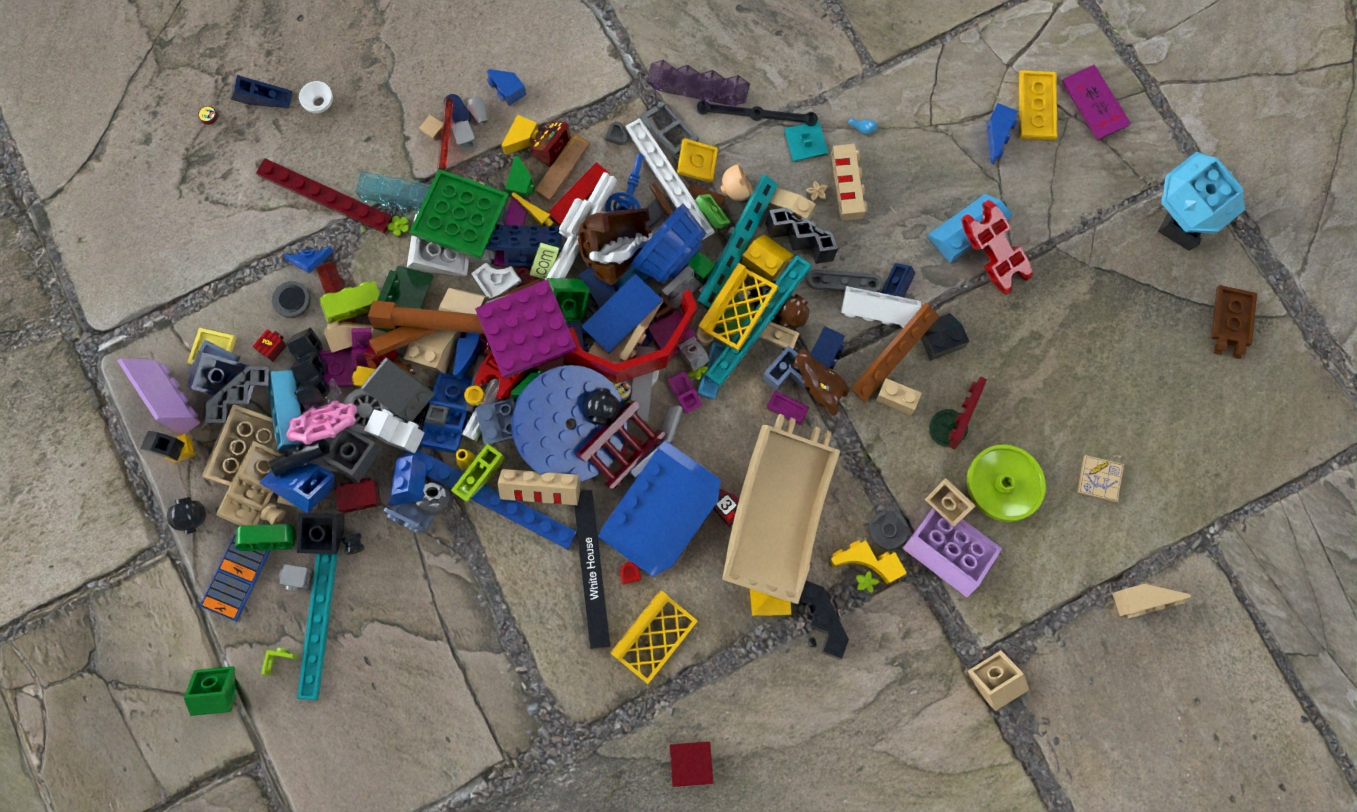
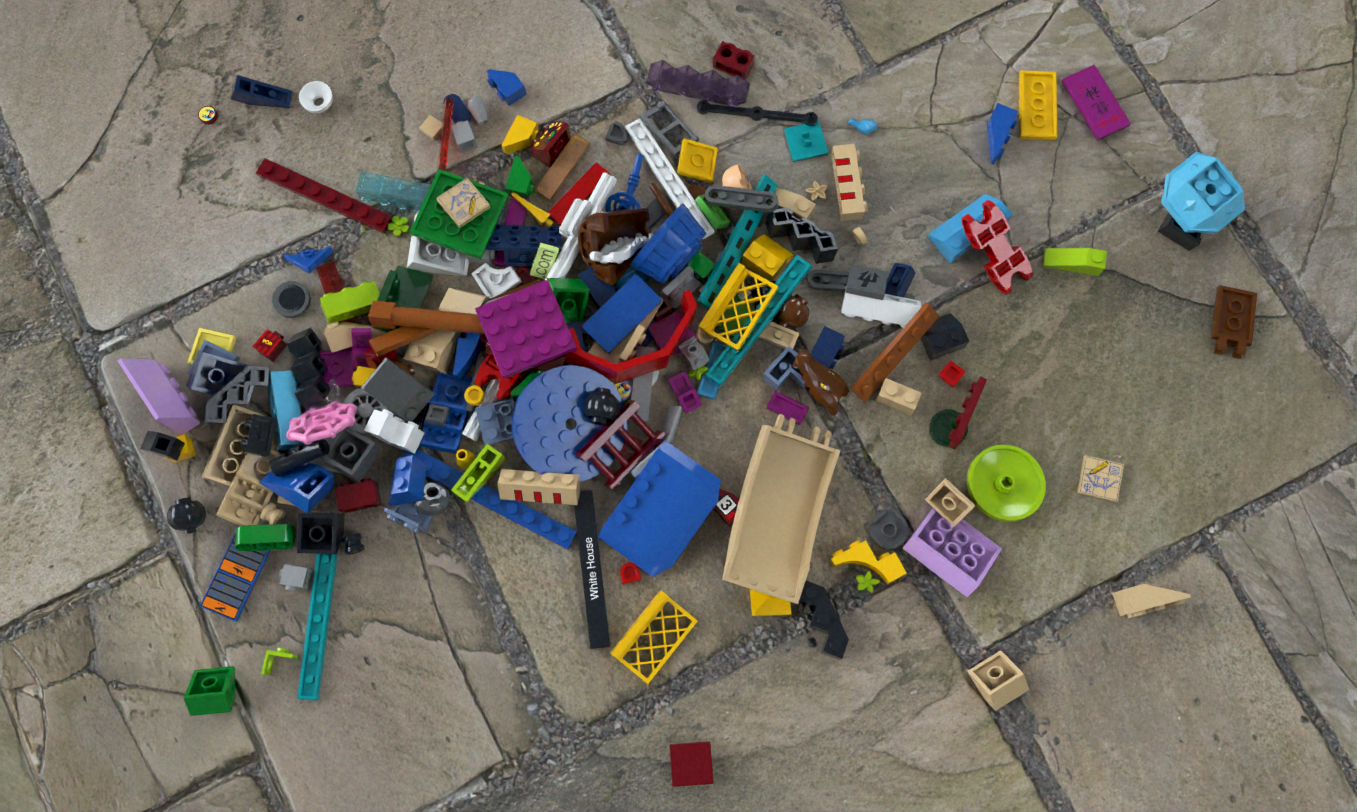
none -> black bracket [240,414,277,457]
none -> tan tile [437,178,490,228]
none -> dark grey plate [705,185,779,212]
none -> dark red brick [713,41,755,82]
none -> dark grey tile [846,264,888,300]
none -> tan tile [852,227,868,246]
none -> red plate [938,360,965,388]
none -> lime slope [1043,248,1107,276]

